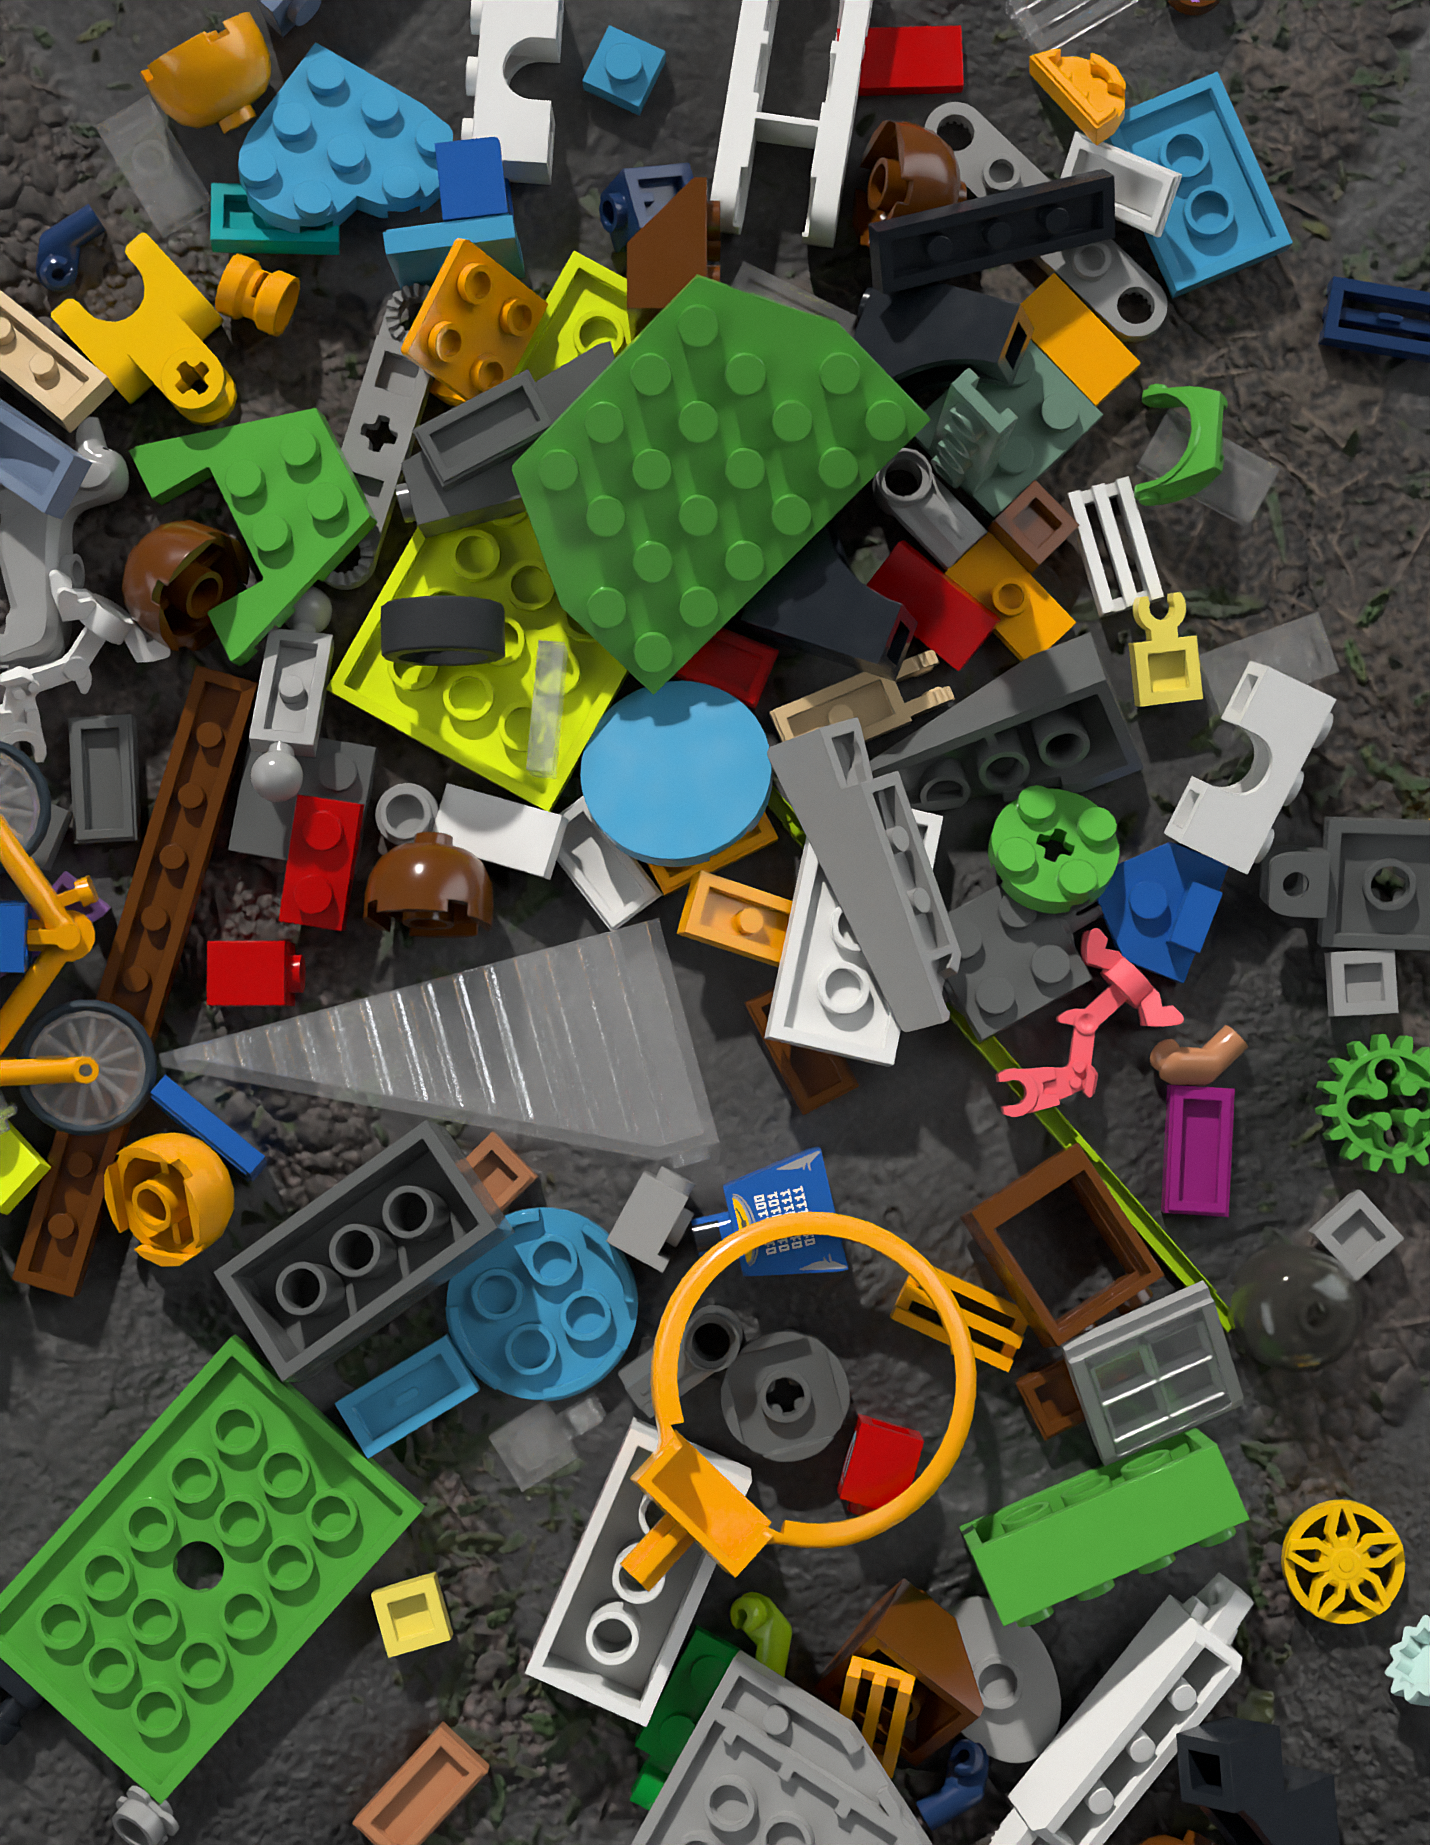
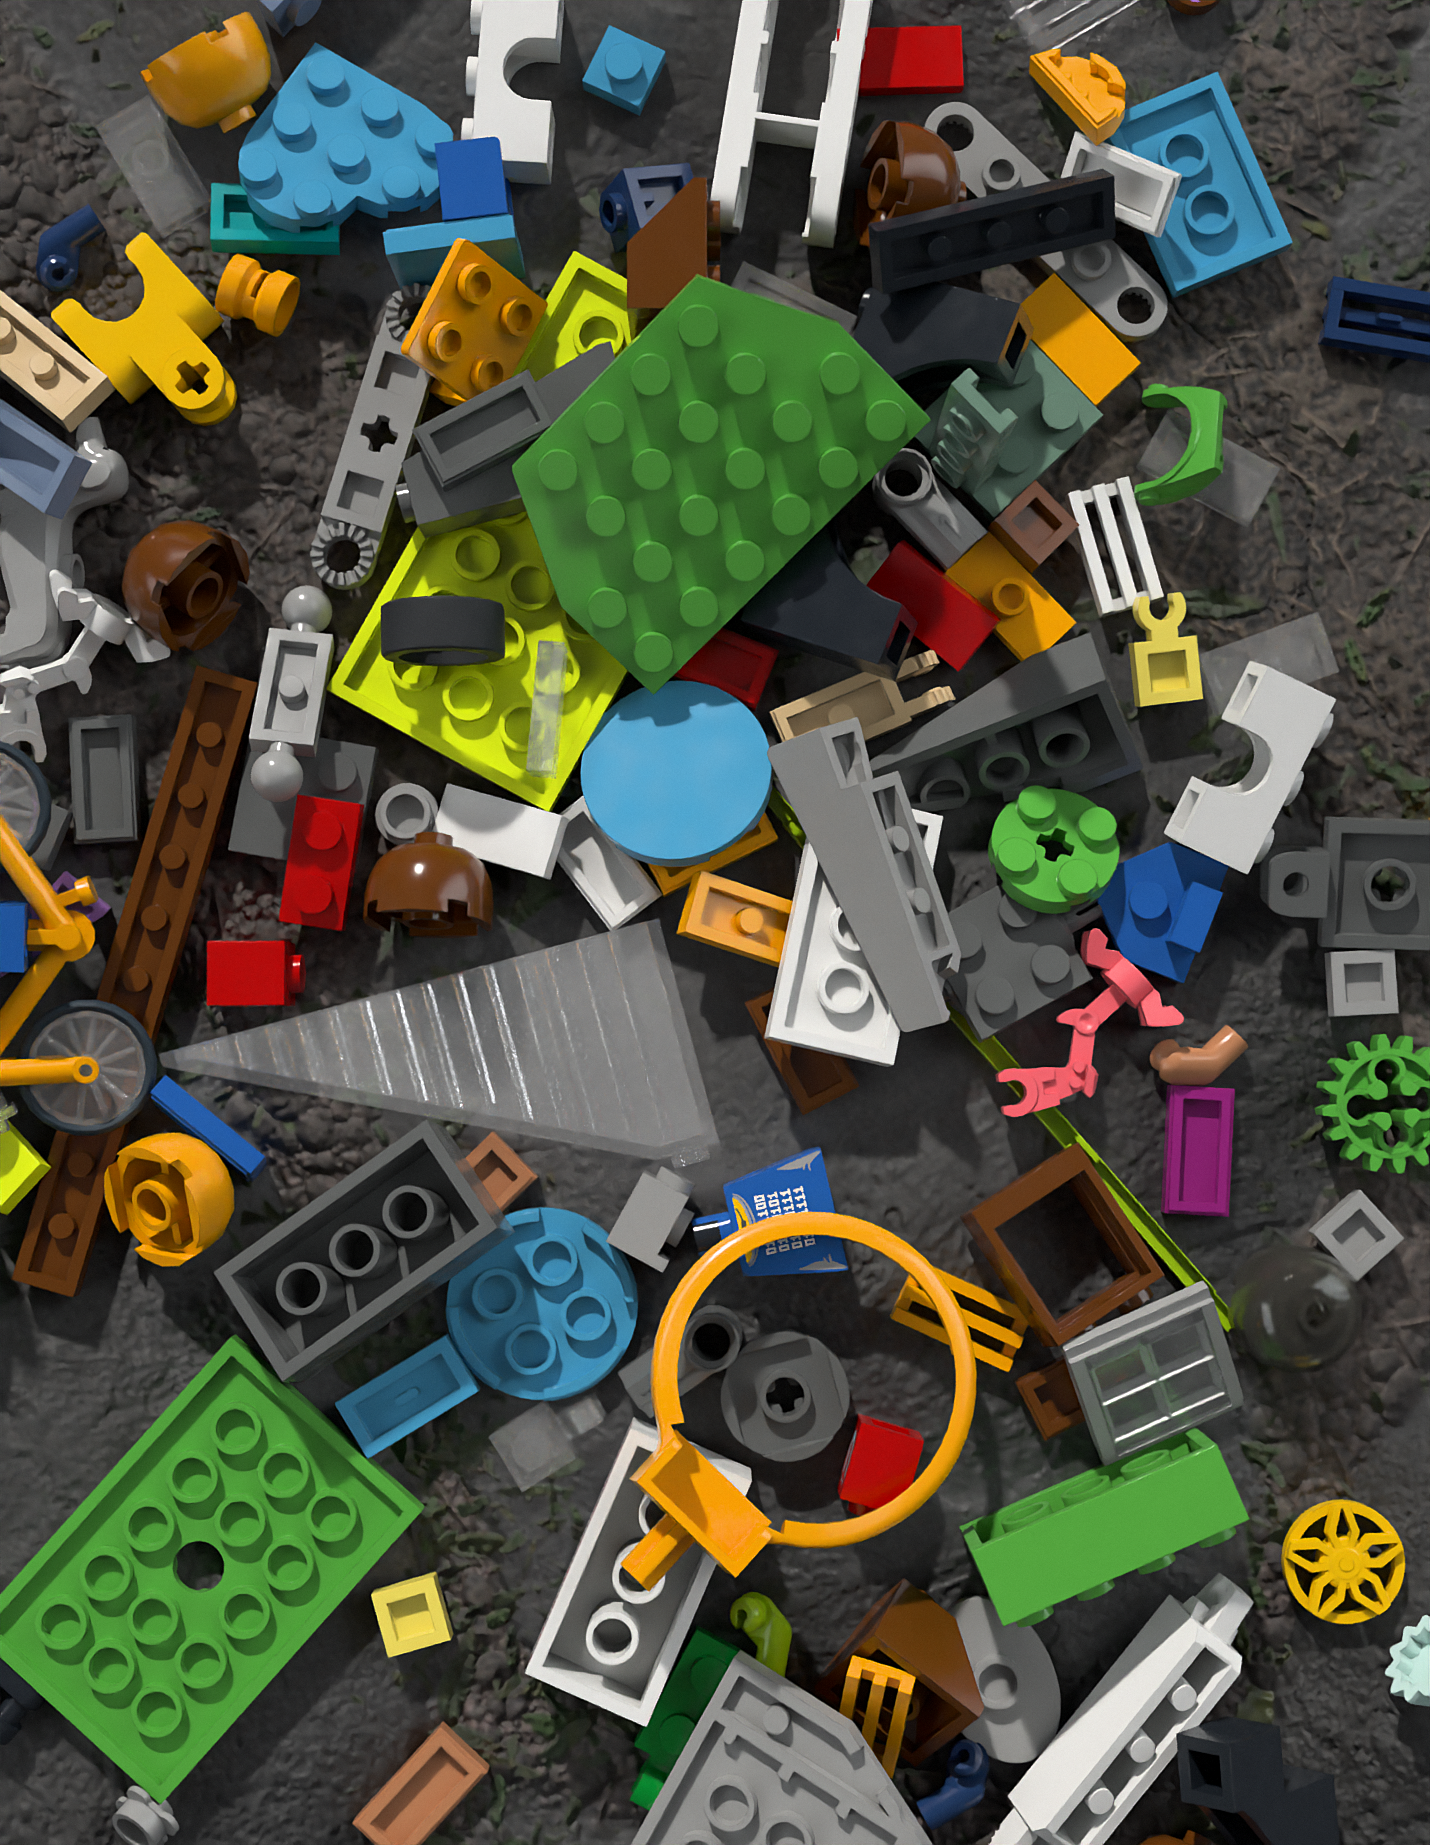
bright green wing [129,408,378,666] -> none

